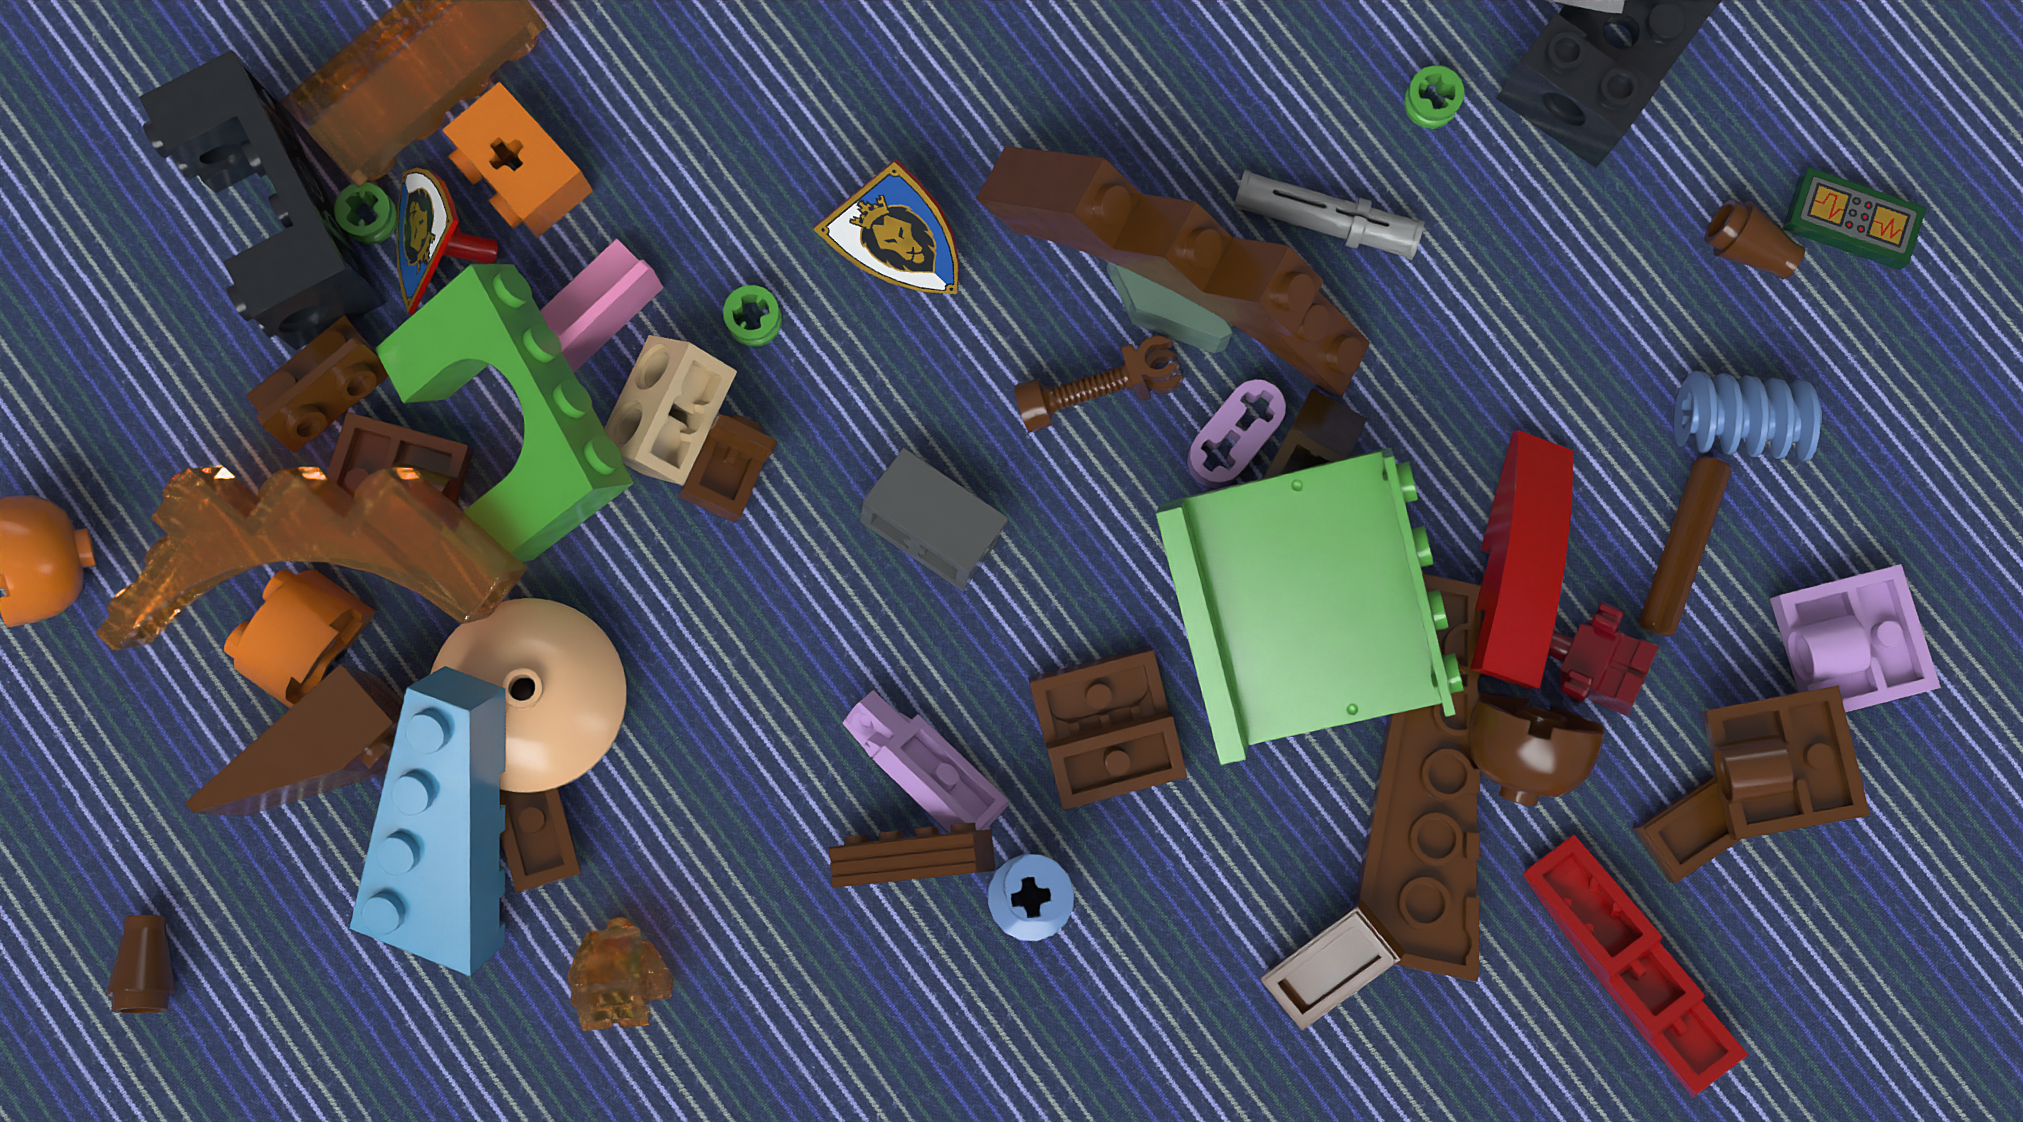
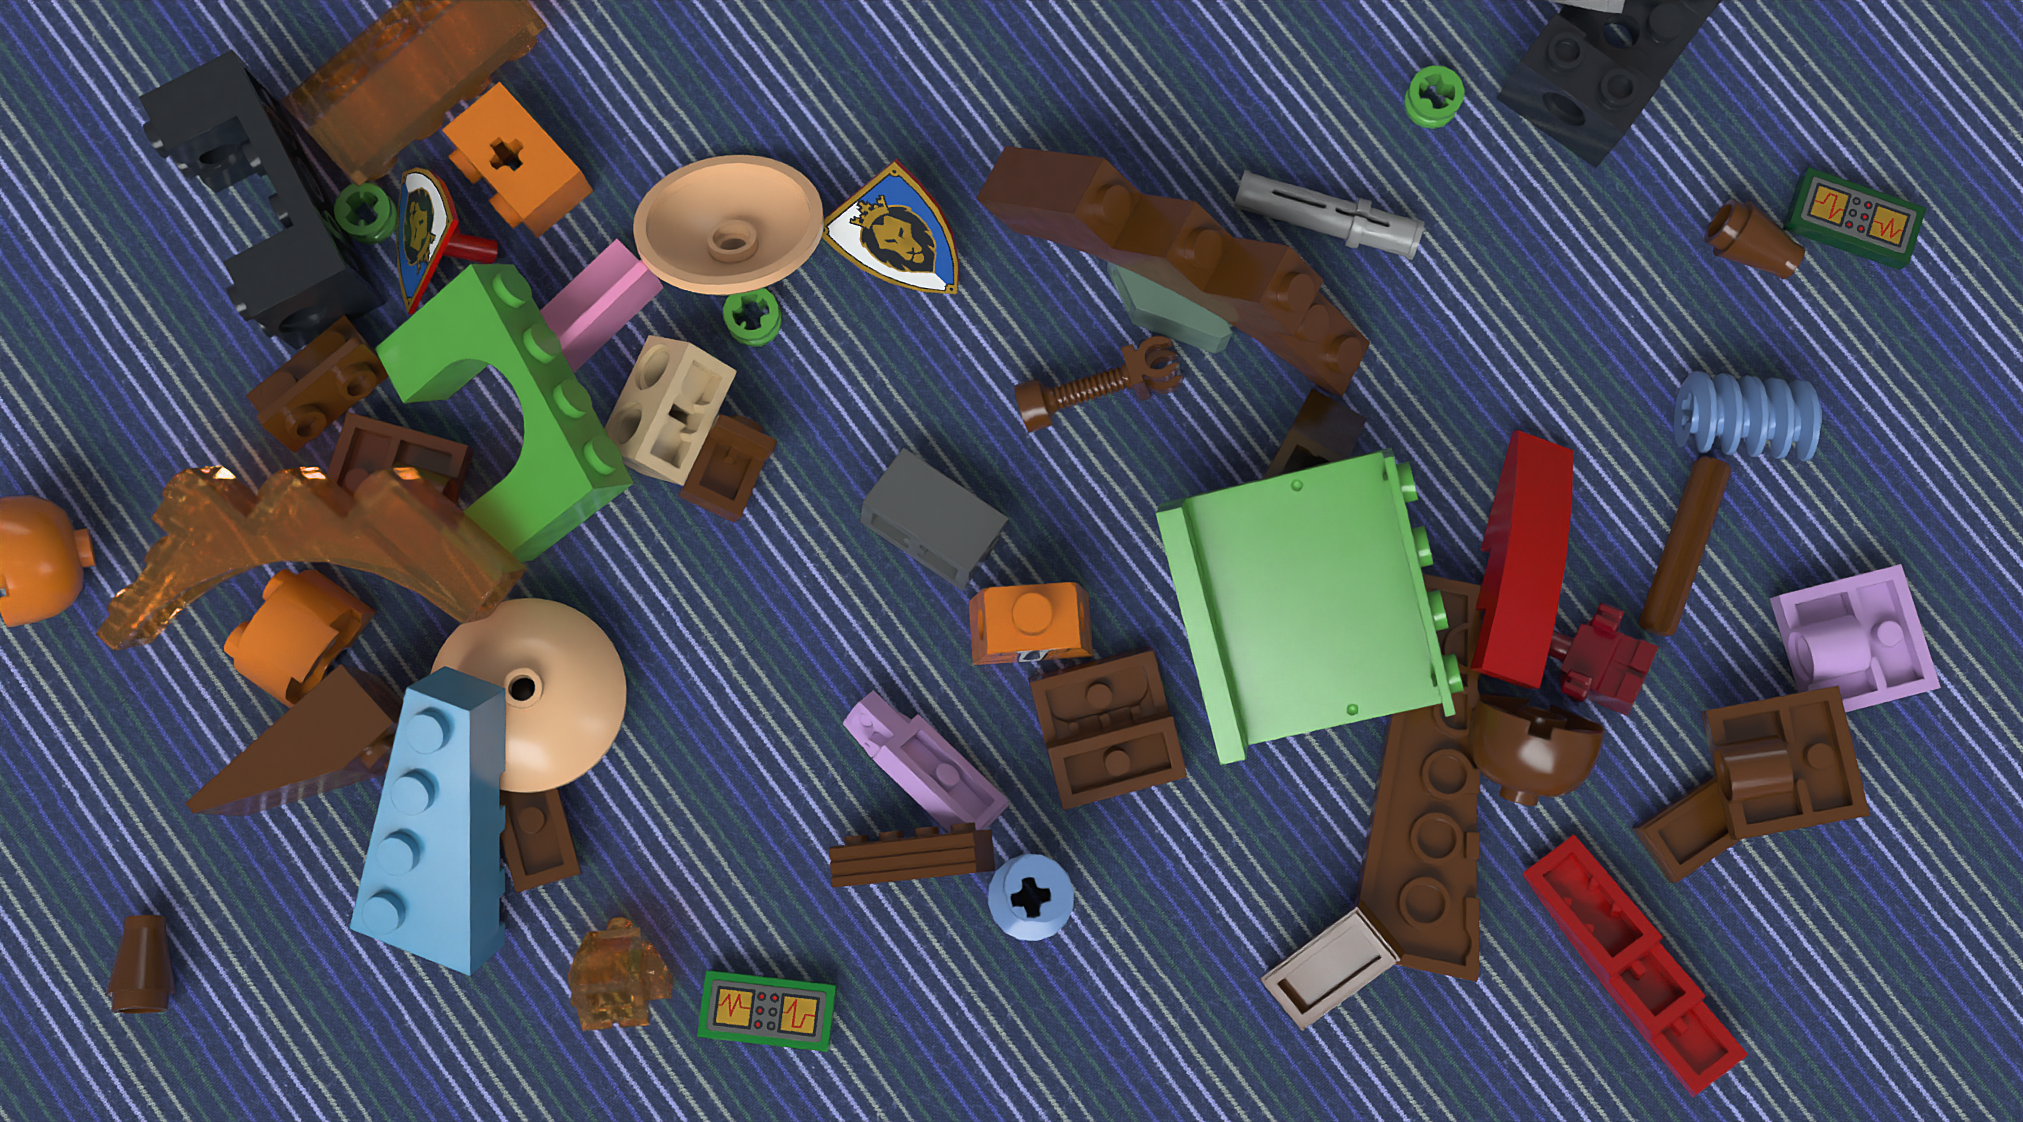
lavender beam [1187,379,1286,488] -> none
none -> light nougat dish [633,155,824,295]
none -> tile [697,969,838,1052]
none -> orange torso [969,582,1093,665]

